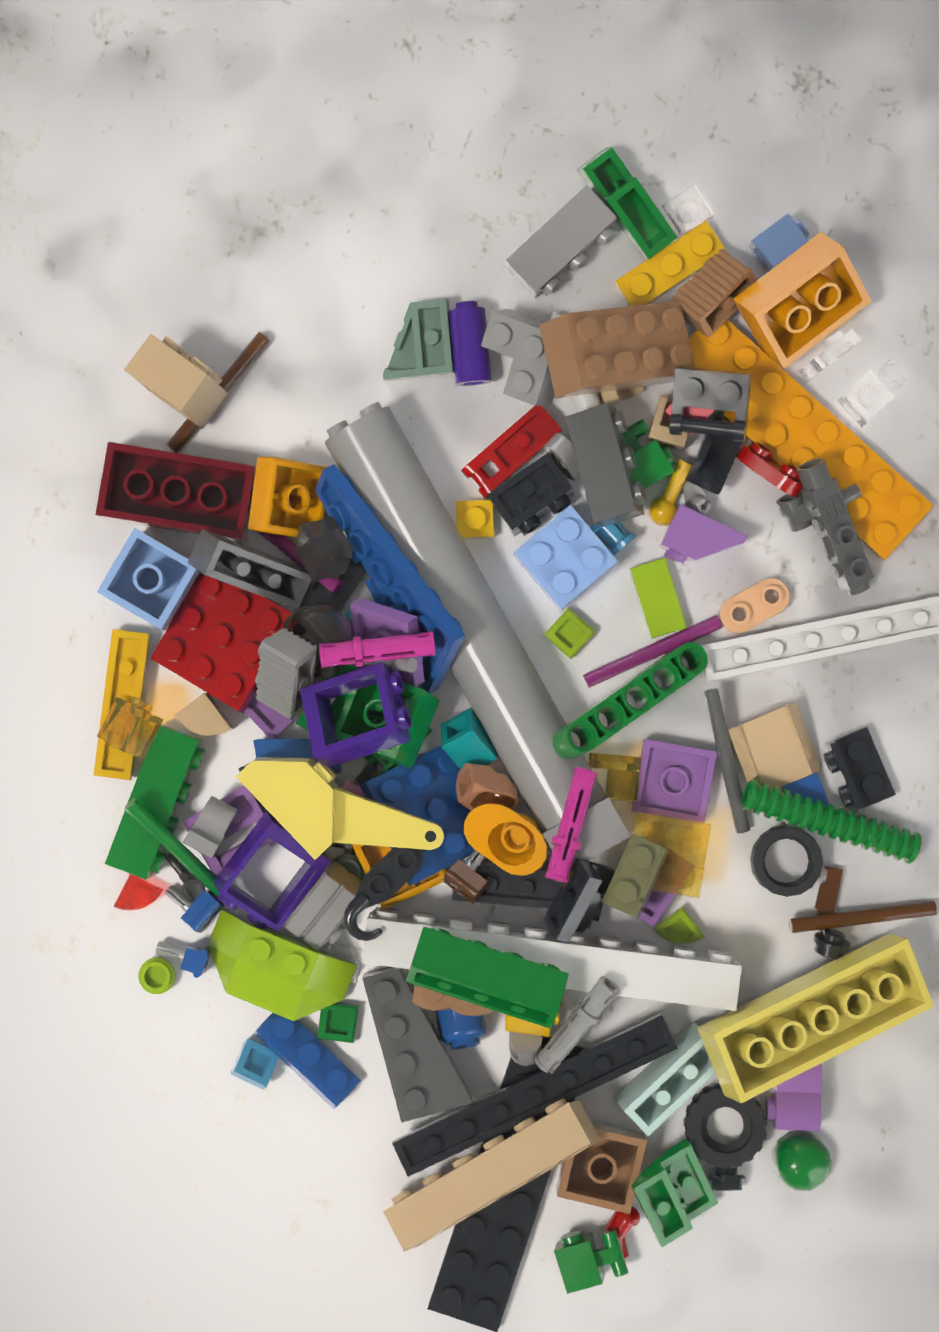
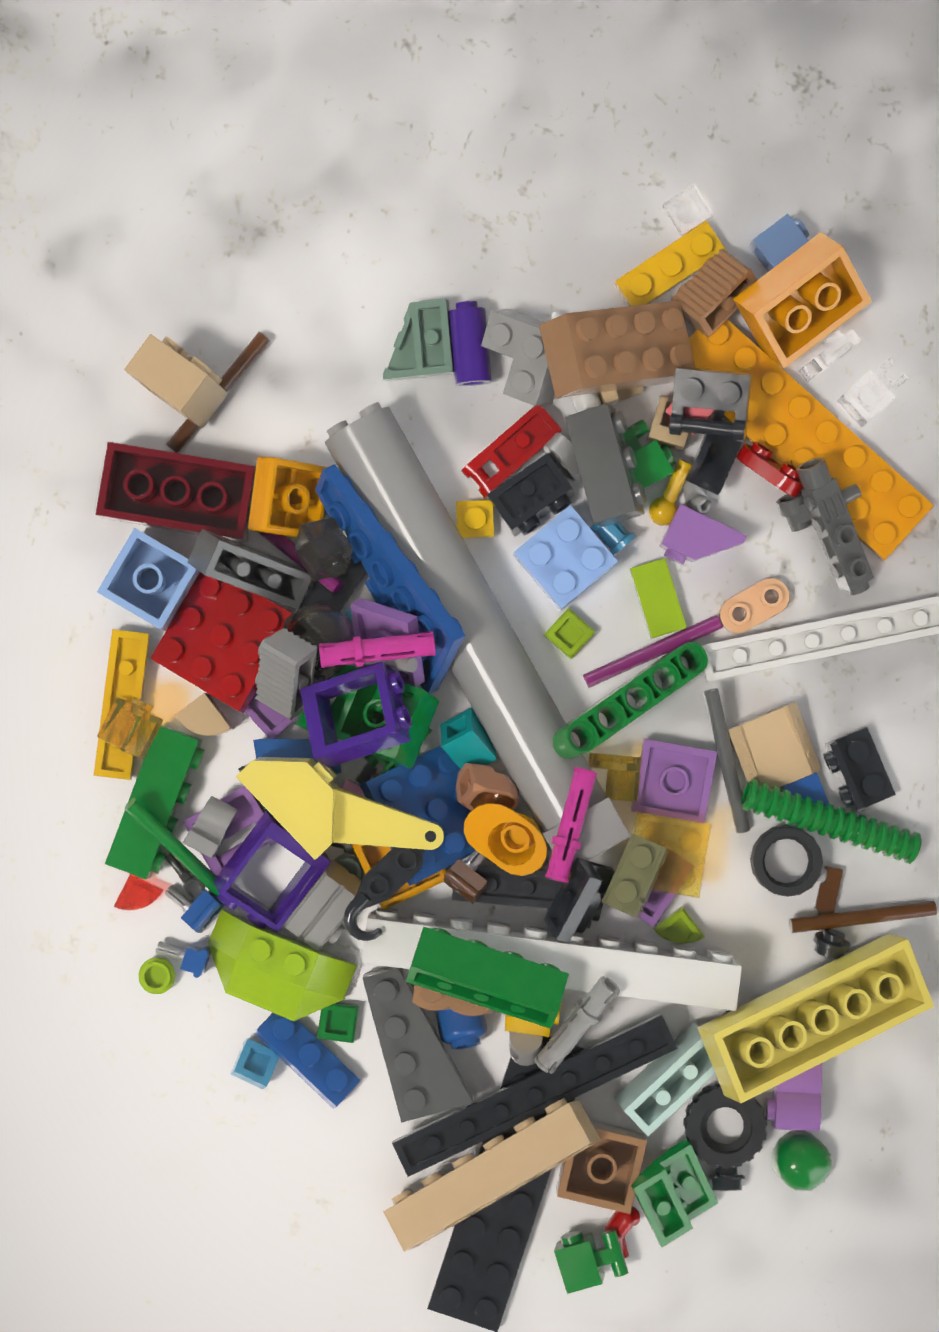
light grey brick [505,185,617,298] -> none
green slope [577,147,678,260] -> none

